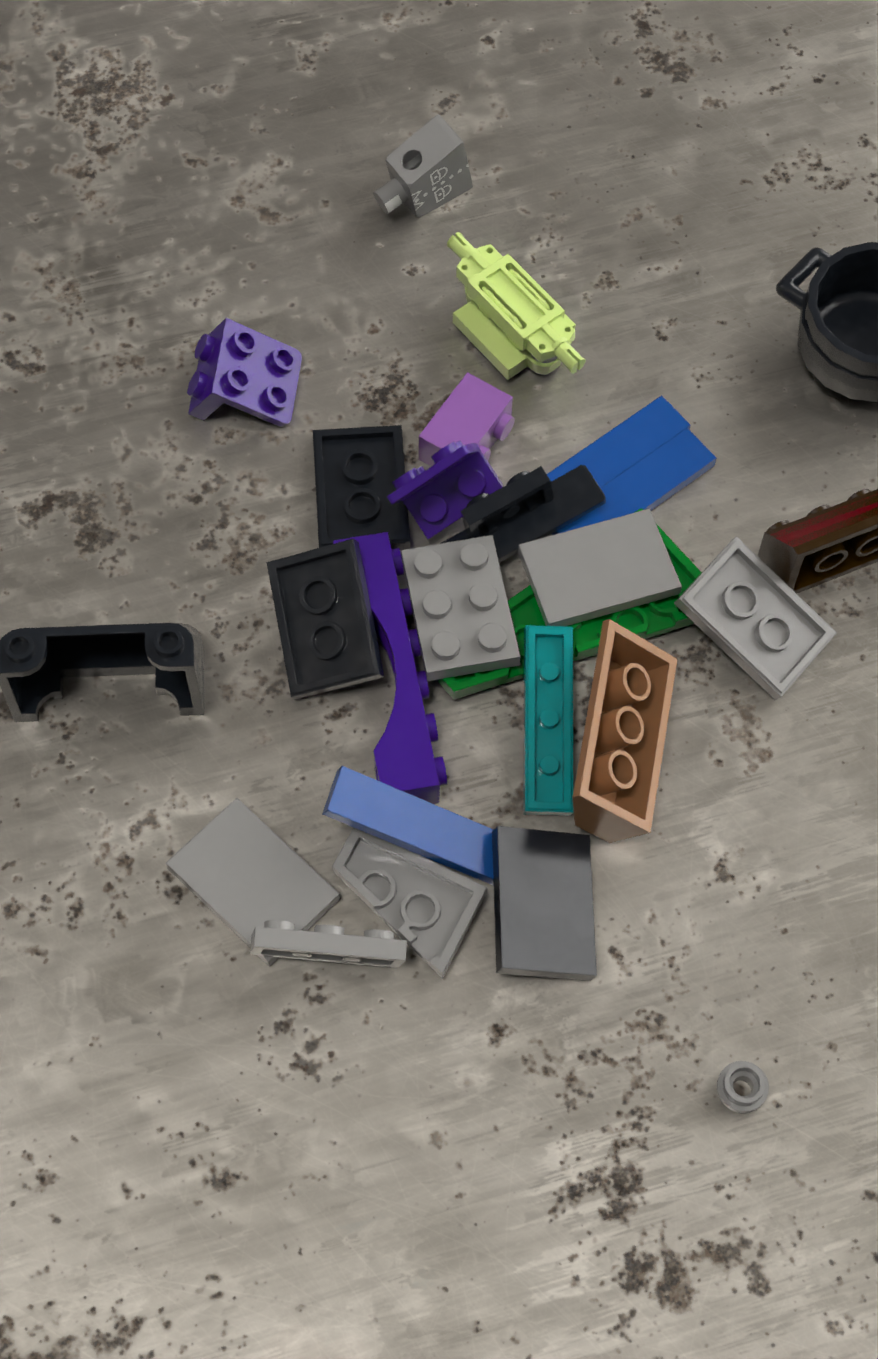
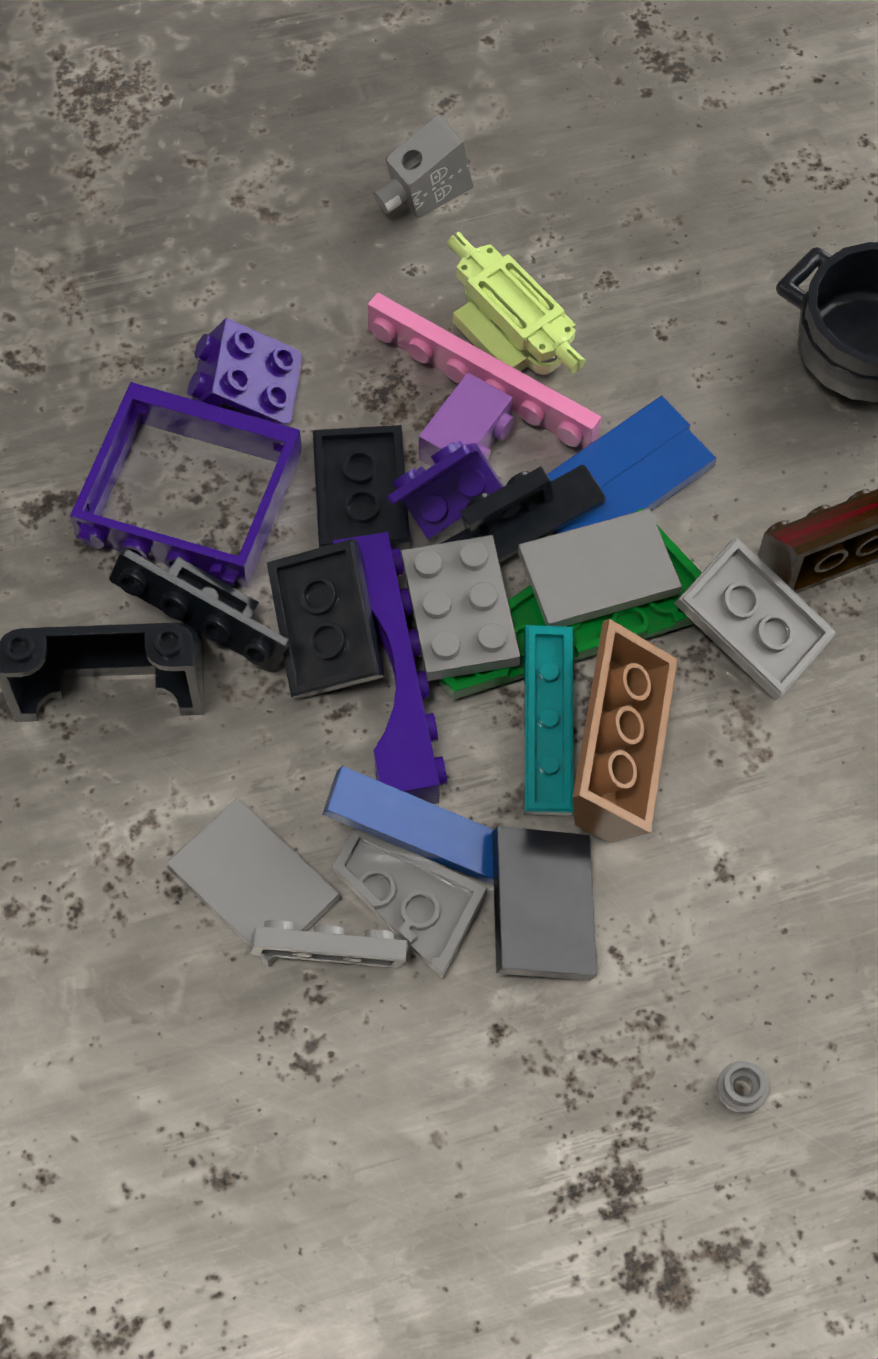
none -> dark purple window [70,382,302,588]
none -> black bracket [109,549,290,672]
none -> bright pink plate [368,292,602,450]

